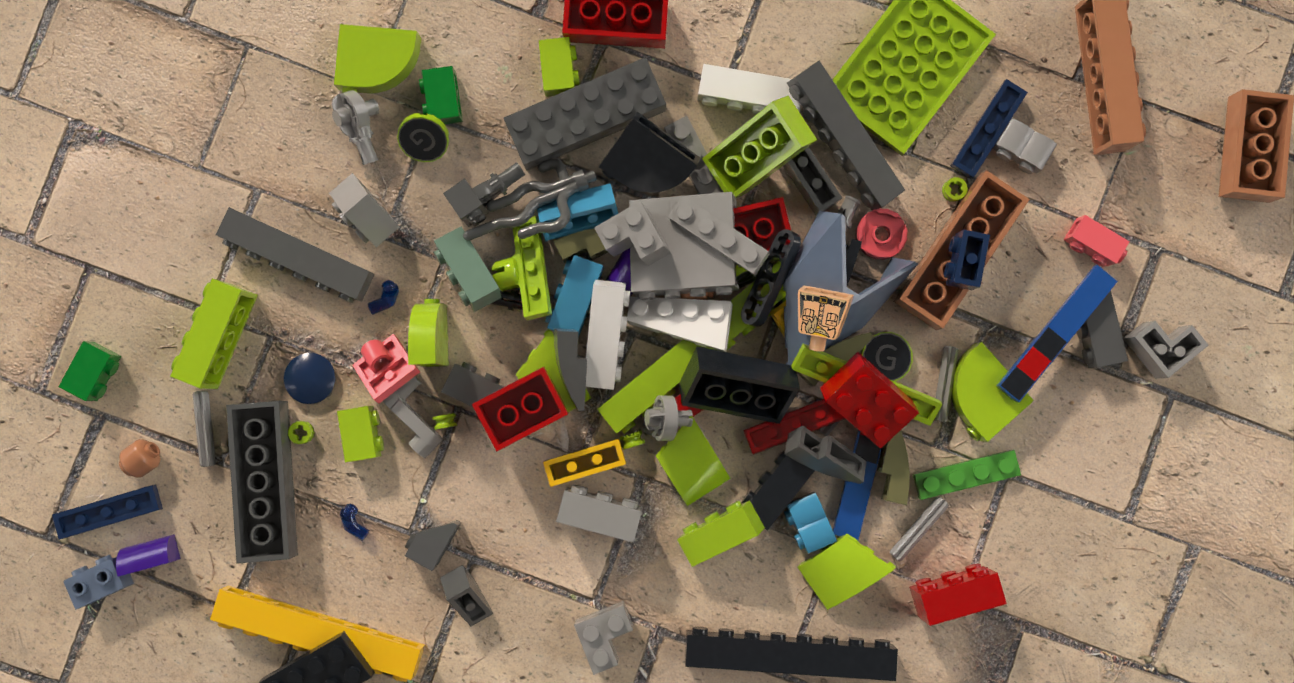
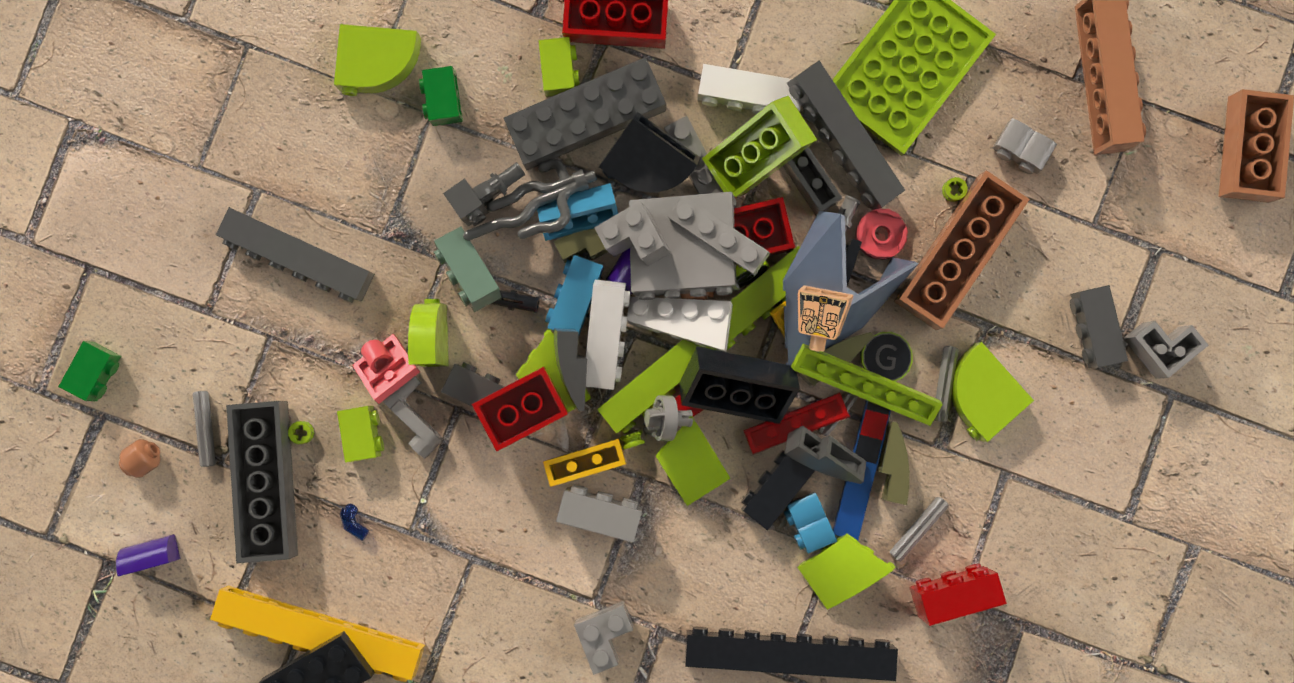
dark blue plate [52,484,163,540] -> none
sand blue brick [63,554,135,610] -> none
lime brick [170,278,258,389] -> none
dark blue dish [284,353,335,404] -> none
light grey brick [329,173,399,247] -> none
light grey pin [332,90,379,165] -> none
clear blue arm [368,280,399,315] -> none
black tile [397,113,449,162] -> none
dark grey slope [405,520,462,571] -> none
lime bush [432,413,458,430] -> none
dark grey slope [440,565,493,627] -> none
lime plate [492,216,552,320] -> none
lime brick [677,500,765,567] -> none
black beam [741,229,801,327] -> none
red brick [820,352,919,449] -> none
bright green plate [913,450,1021,500] -> none
dark blue brick [944,230,990,290] -> none
dark blue plate [950,79,1028,179] -> none
tile [996,265,1118,403] -> none
coral brick [1064,215,1130,267] -> none

